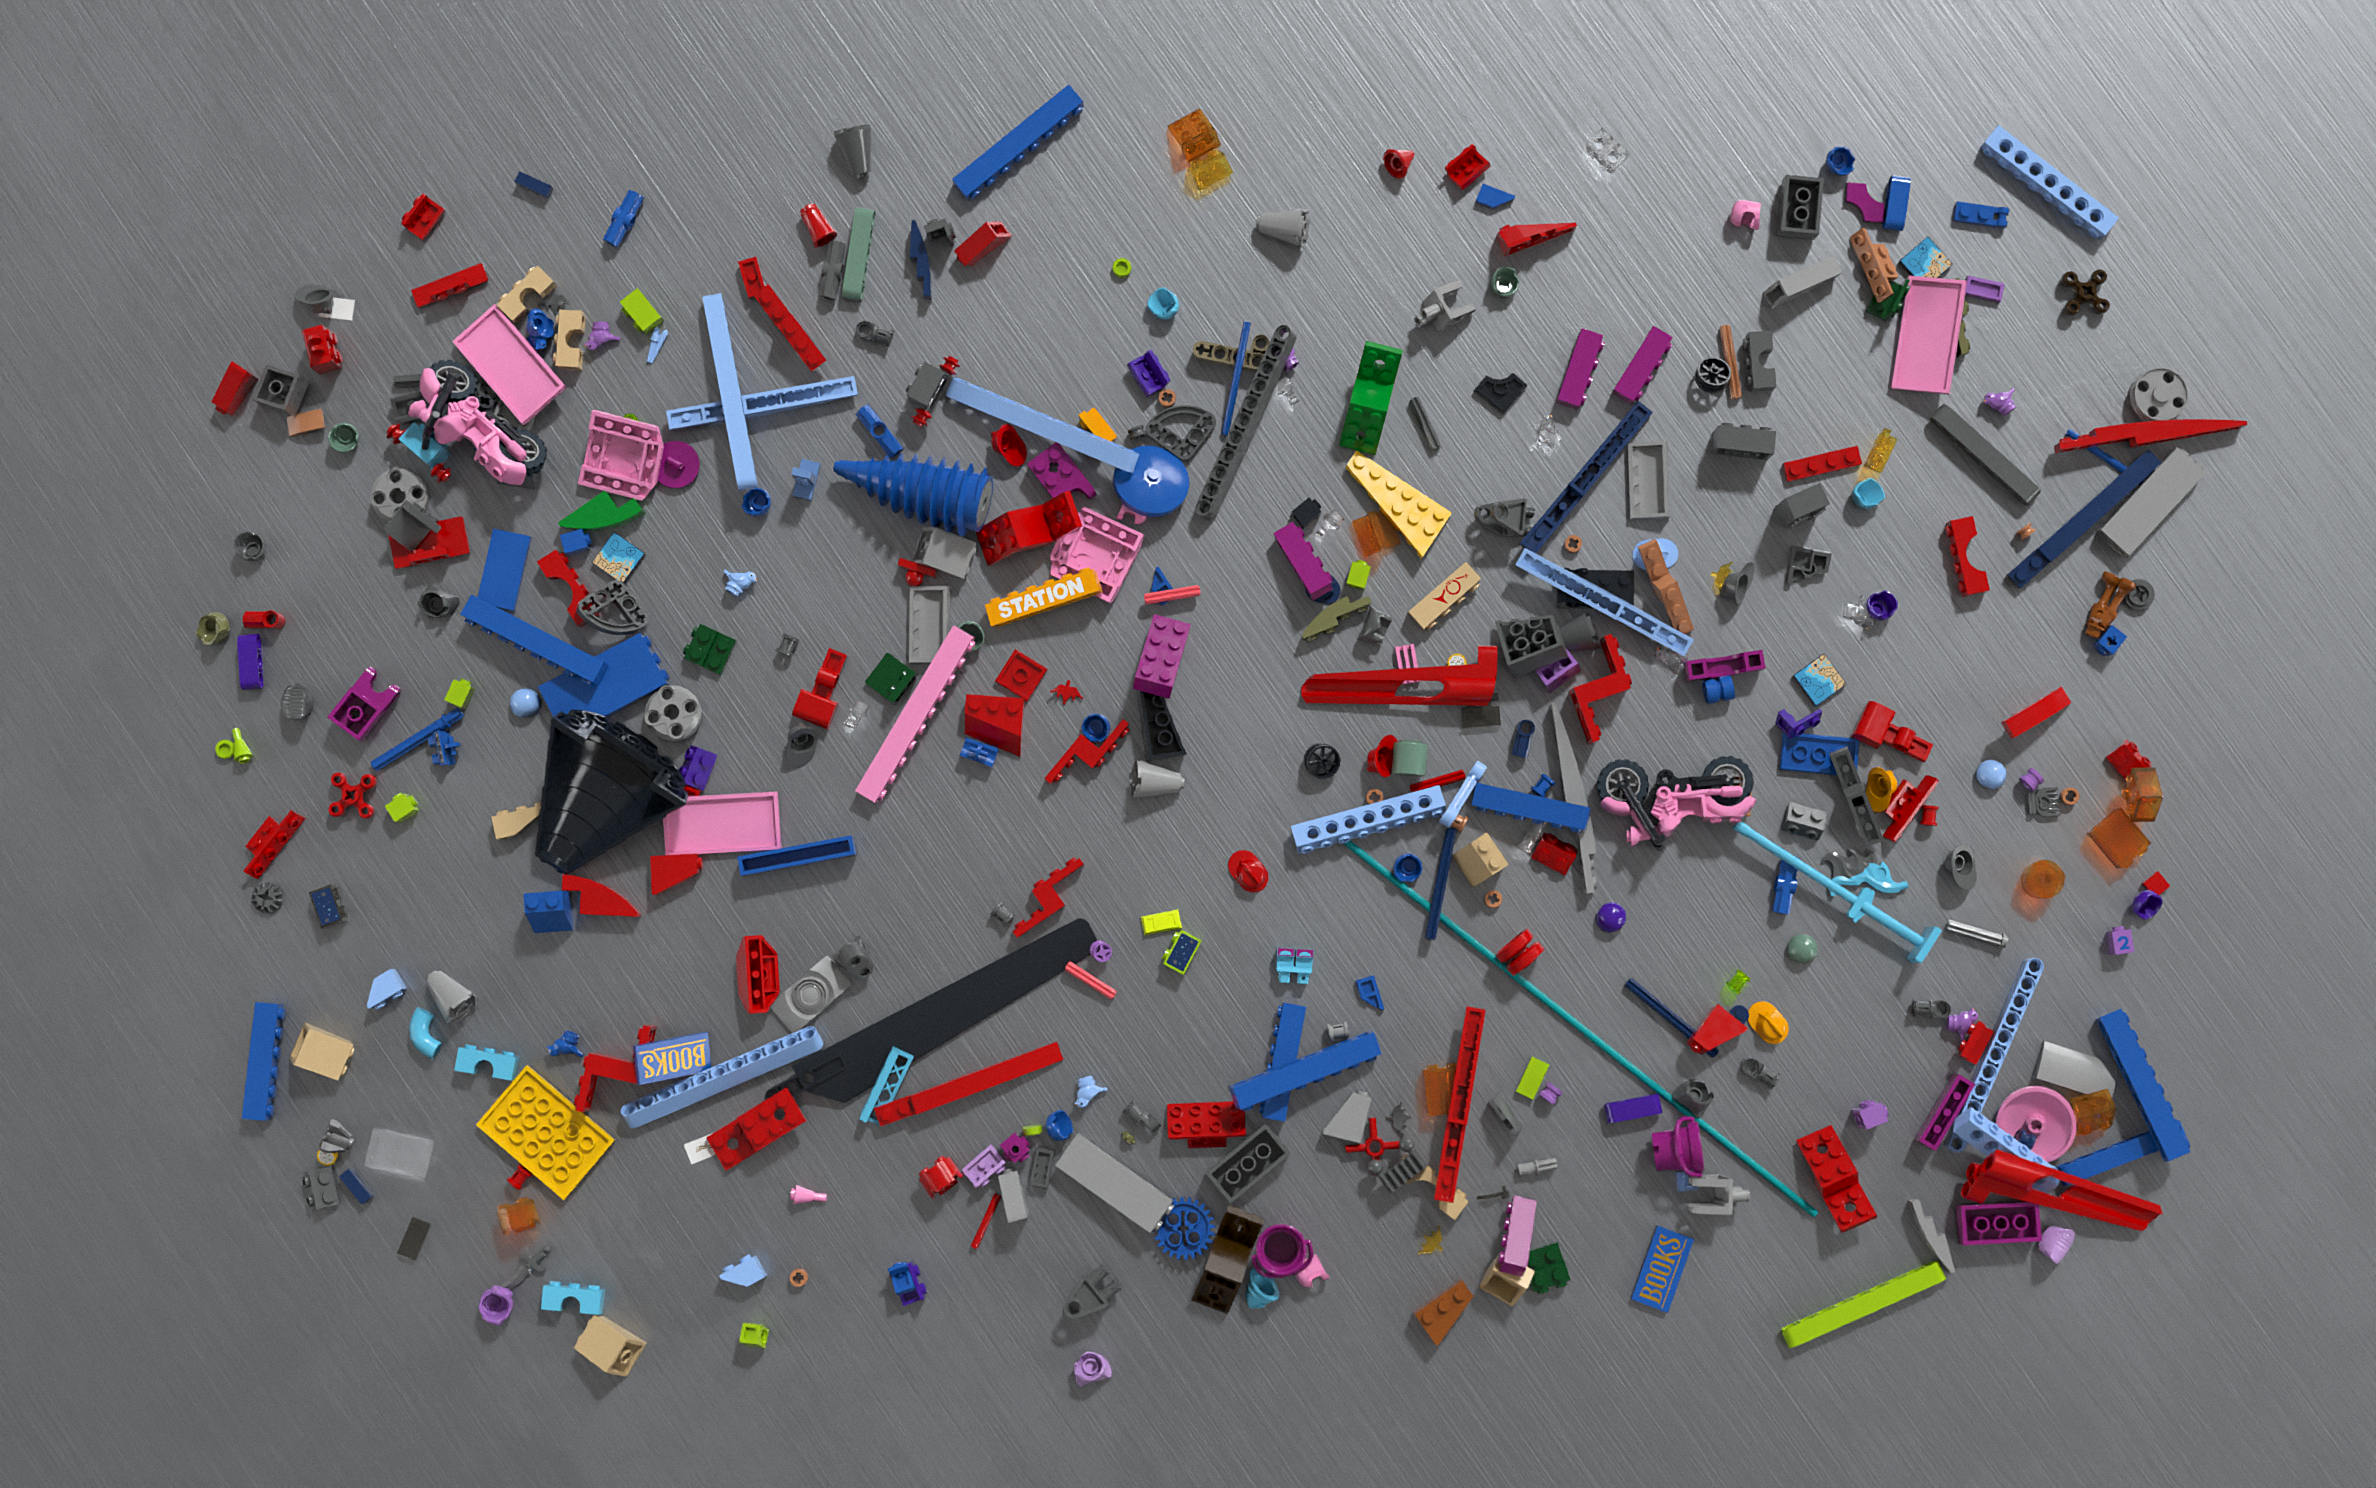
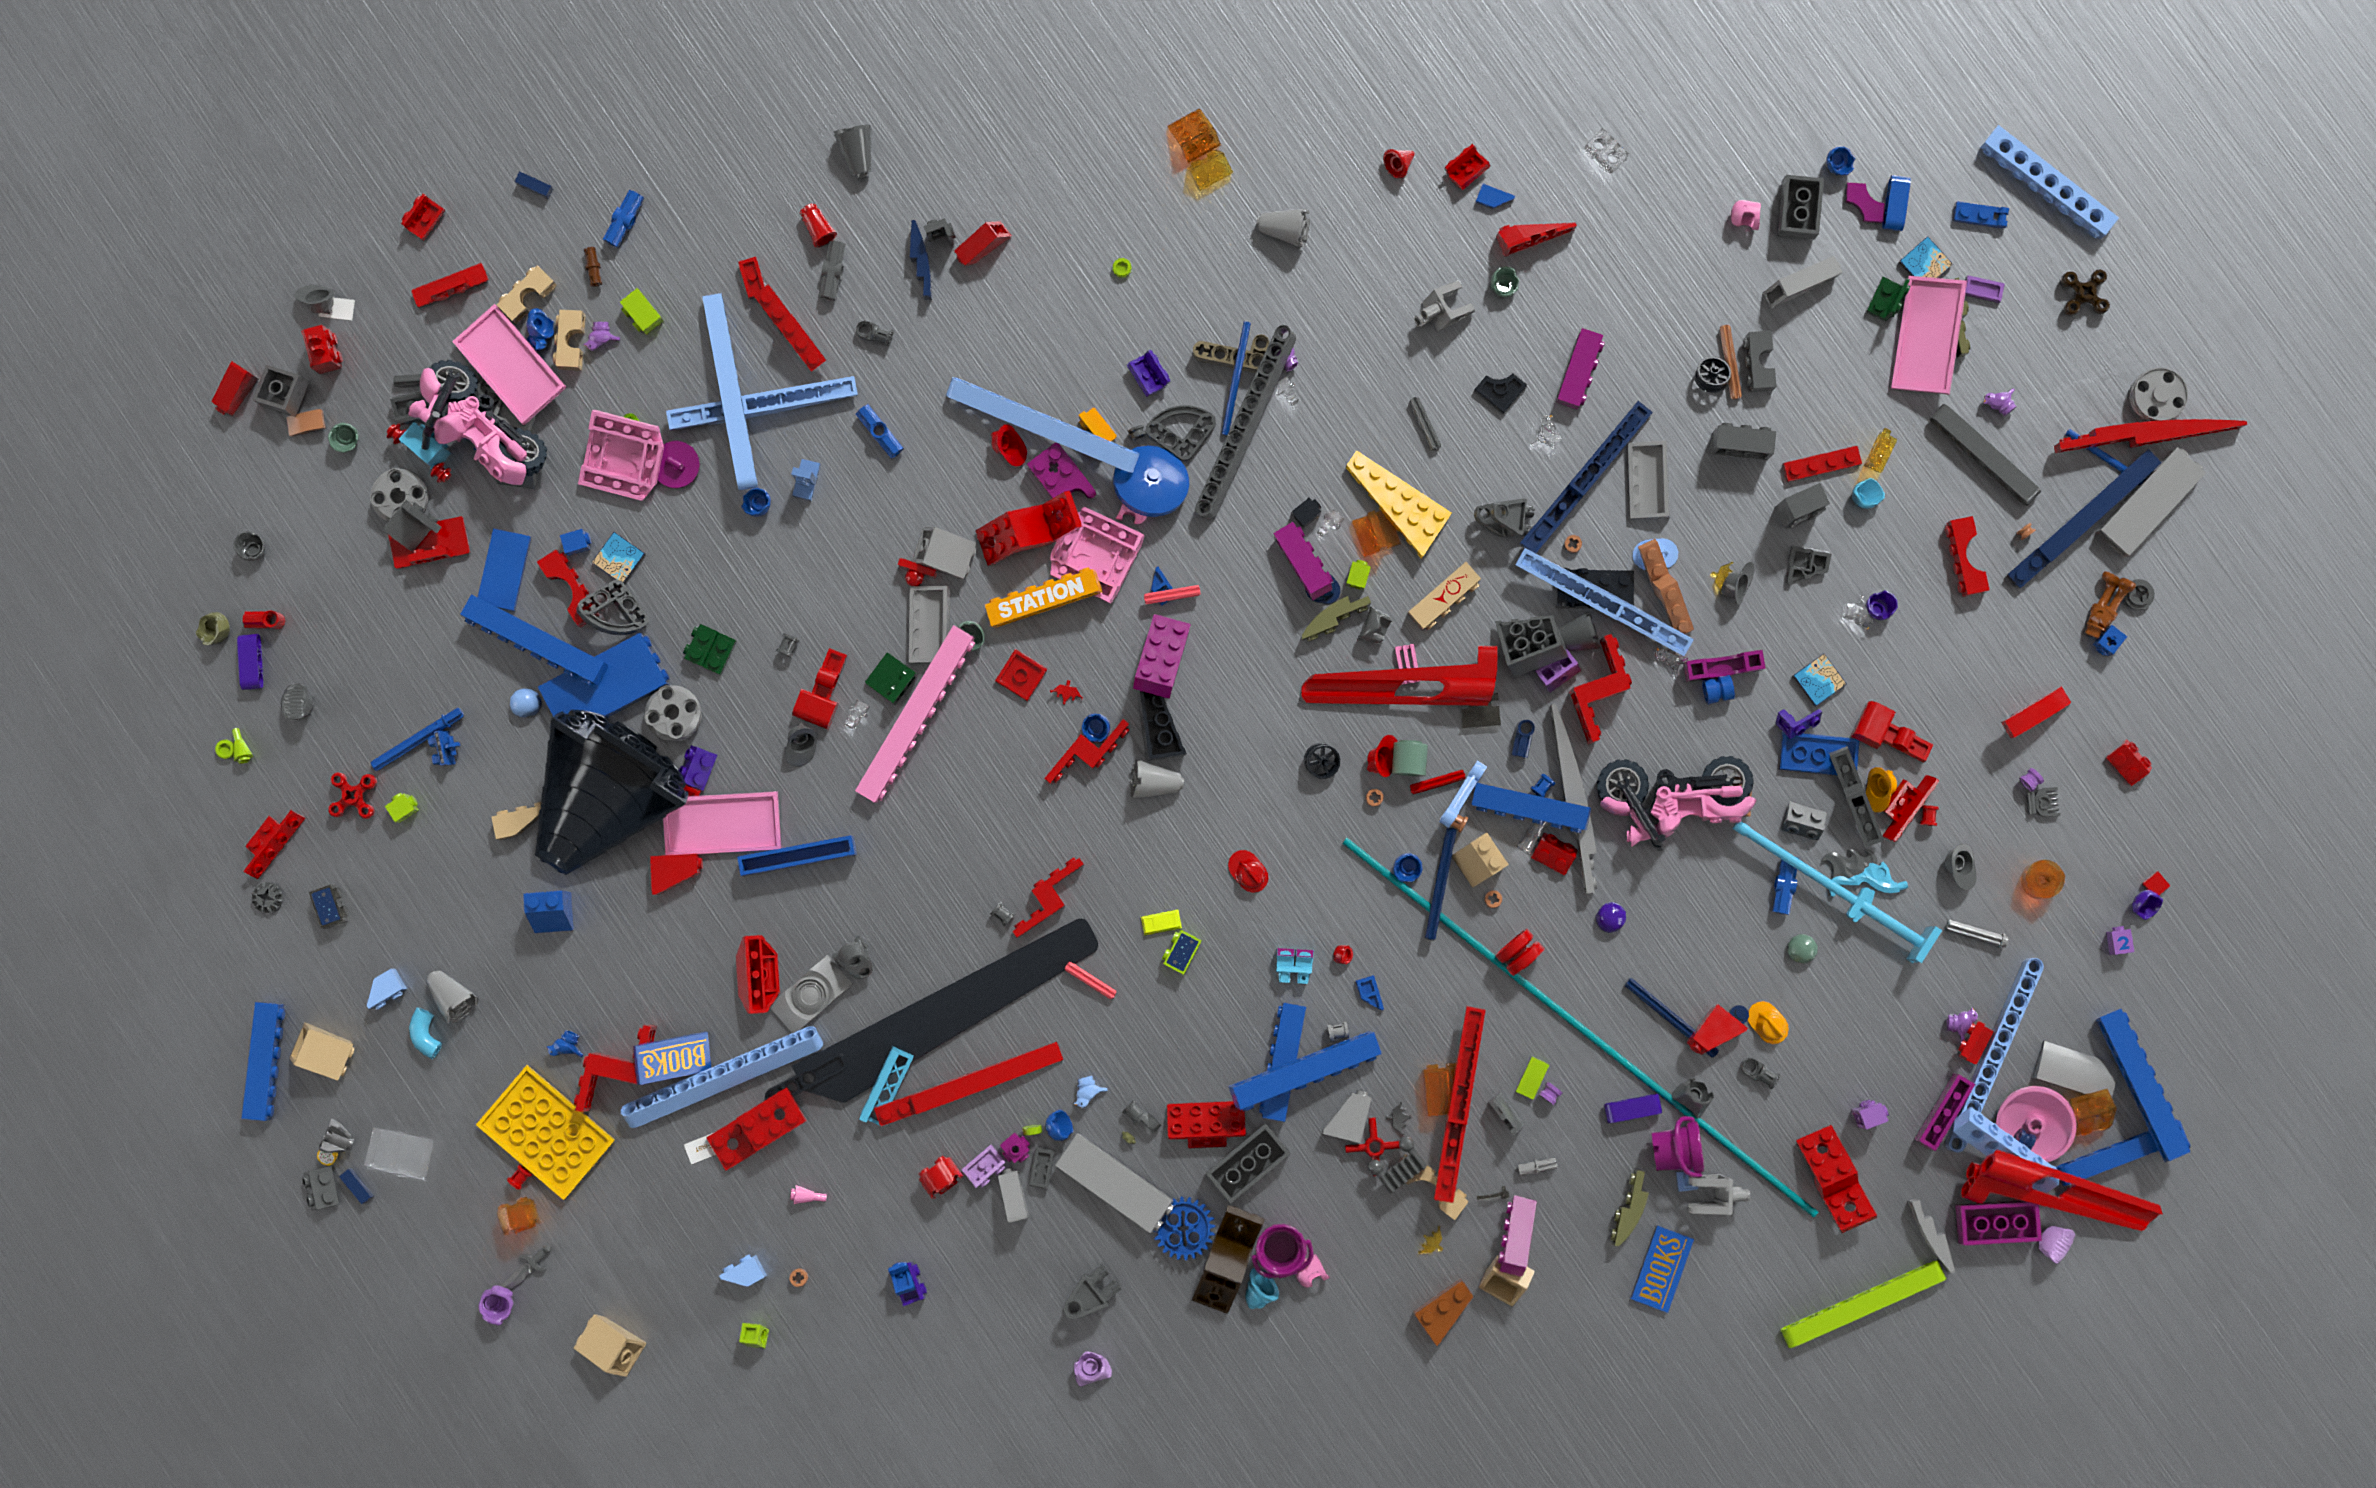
magenta brick [327,667,401,743] -> none
clear smoke tile [397,1217,431,1260] -> none
dark grey hair [418,584,459,618] -> none
lime brick [444,678,475,709] -> none
medium azure arch [454,1044,520,1081] -> none
dark grey piece [538,290,570,315] -> none
medium azure arch [541,1281,605,1315] -> none
green slope [558,490,645,531] -> none
red slope [562,875,641,917] -> none
light blue piece [647,327,668,364] -> none
light blue animal [723,570,757,597] -> none
blue cone [833,453,993,537] -> none
sand green beam [842,207,875,300] -> none
dark grey brick [906,356,960,428] -> none
blue brick [952,84,1084,201] -> none
blue hips [959,738,999,767] -> none
red wedge [965,694,1025,757] -> none
red bar [971,1193,1001,1249] -> none
medium lavender wheel [1090,940,1112,962] -> none
medium azure hair [1147,287,1179,320] -> none
nougat bush [1159,389,1176,407] -> none
light blue brick [1291,785,1446,854] -> none
green bracket [1339,341,1403,455] -> none
tile [1447,654,1467,666] -> none
dark green plate [1527,1242,1571,1294] -> none
magenta brick [1612,325,1673,405] -> none
clear neon green bush [1725,969,1751,995] -> none
nougat bracket [1850,228,1899,303] -> none
dark grey connector [1912,999,1951,1018] -> none
light blue hair [1976,760,2006,790] -> none
nougat bush [2060,787,2080,805] -> none
clear orange brick [2087,808,2151,869] -> none
clear orange brick [2122,767,2163,822] -> none
none -> reddish brown pin [583,247,602,287]
none -> red tile [1333,945,1353,964]
none -> olive slope [1610,1169,1649,1247]

